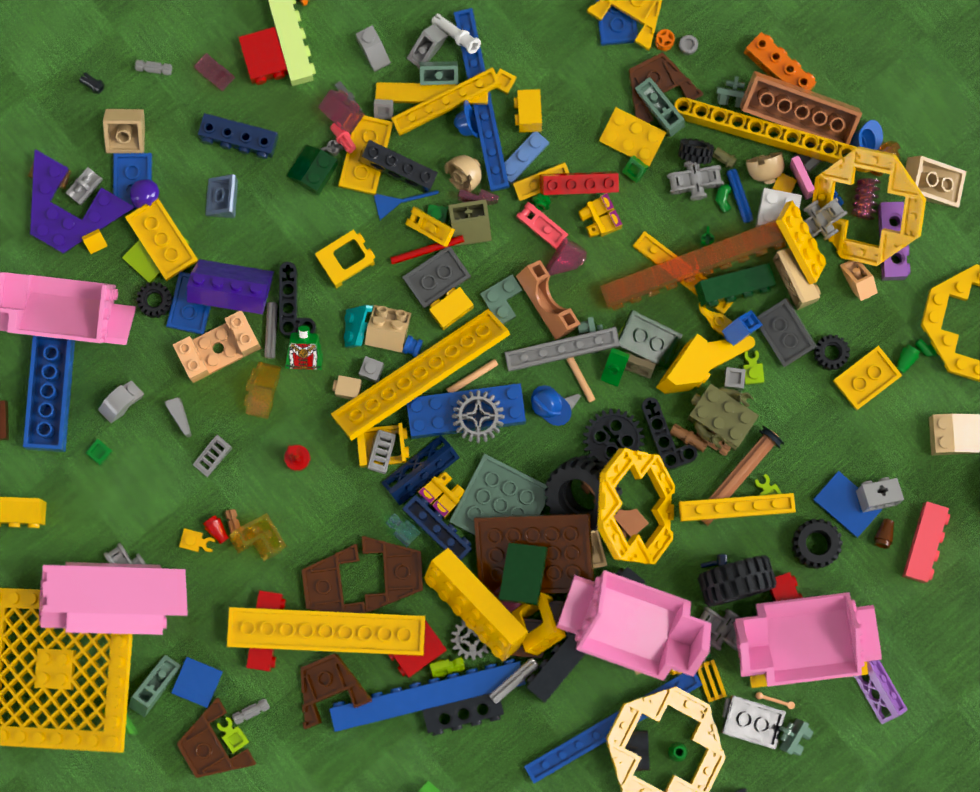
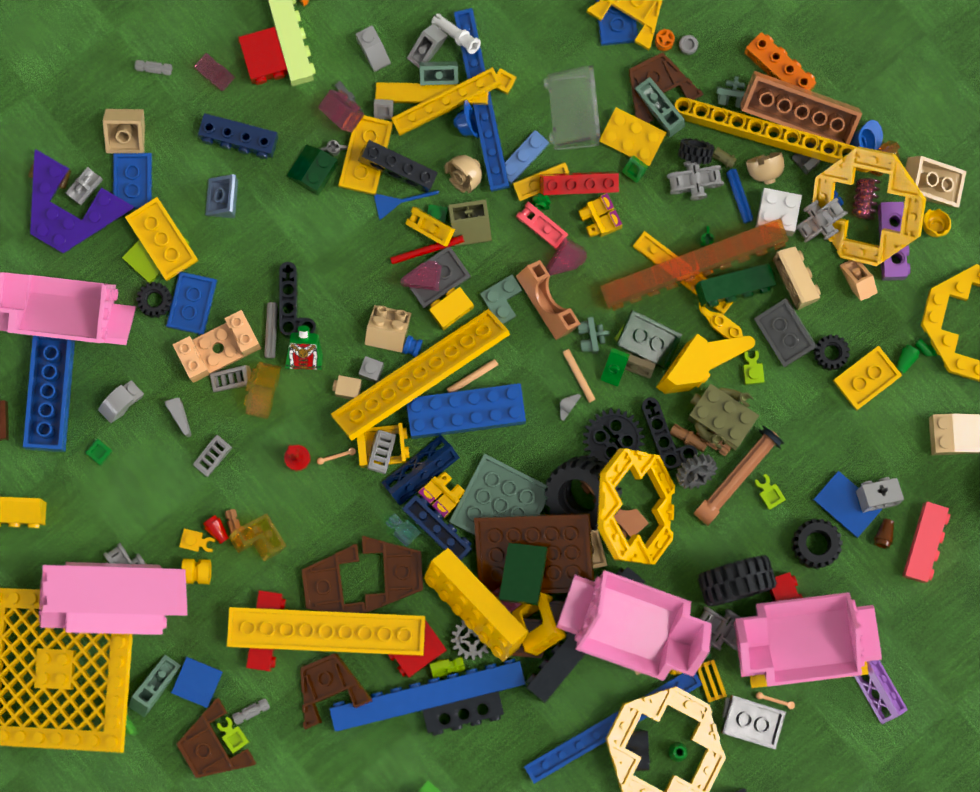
black pin [79,72,105,94] -> none
yellow tile [82,229,108,254] -> none
dark purple hair [130,179,159,208] -> none
dark purple slope [187,259,274,315] -> none
yellow window [315,229,376,289] -> none
coral axle [330,122,356,153] -> none
teal wing [344,305,373,348] -> none
light grey gear [452,390,505,443] -> none
clear pink slope [458,189,499,205] -> none
light grey axle [489,658,538,703] -> none
light grey tile [505,327,620,372] -> none
yellow brick [514,89,542,133] -> none
blue piece [531,385,572,426] -> none
yellow tile [679,493,796,522] -> none
dark blue hand [701,554,727,568] -> none
green arm [715,184,732,213] -> none
blue slope [722,310,763,346] -> none
light grey panel [724,367,746,391] -> none
yellow tile [772,173,797,193] -> none
yellow plate [776,200,826,285] -> none
sand green hips [779,718,813,756] -> none
bright pink tile [789,156,815,200] -> none
none -> yellow wheel [181,559,212,585]
none -> light grey slope [210,365,253,393]
none -> light nougat hinge [317,448,356,465]
none -> clear pink slope [400,261,442,291]
none -> clear windscreen [543,65,600,150]
none -> dark grey gear [676,453,718,490]
none -> yellow hair [922,209,951,237]

